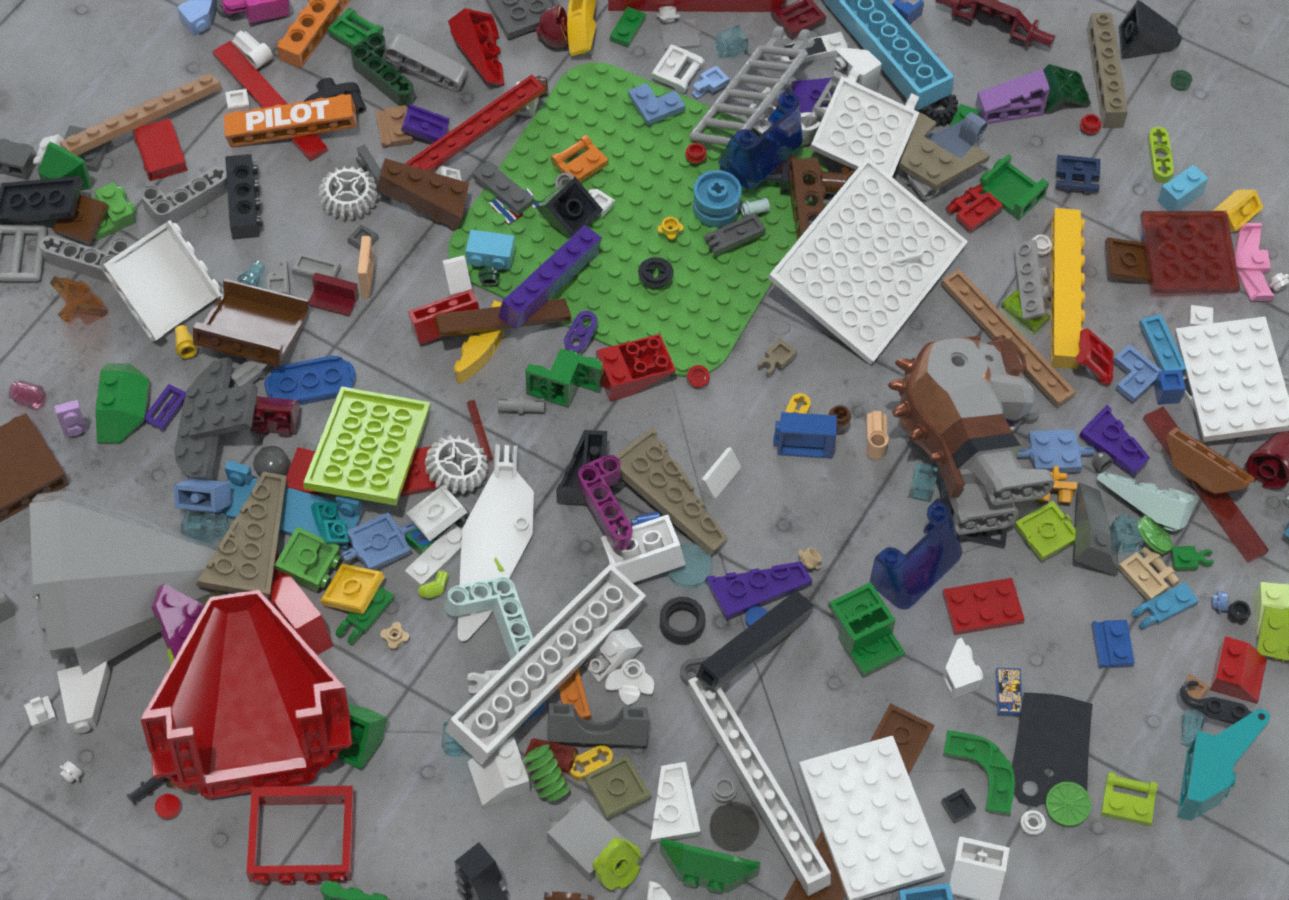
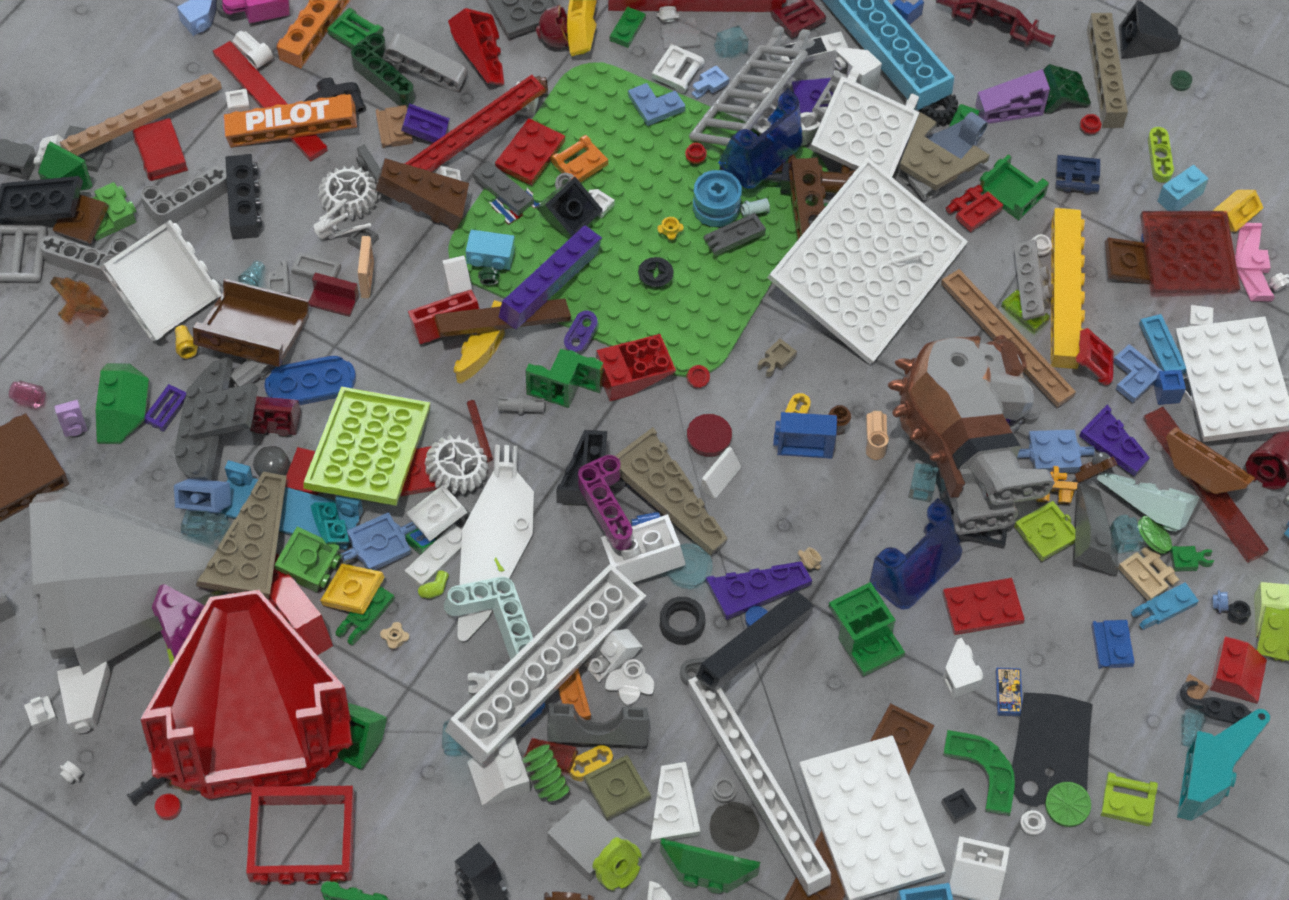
none -> white plant [314,198,372,239]
none -> red plate [495,118,566,185]
none -> dark red tile [687,414,732,457]
none -> reddish brown plate [1075,456,1118,483]

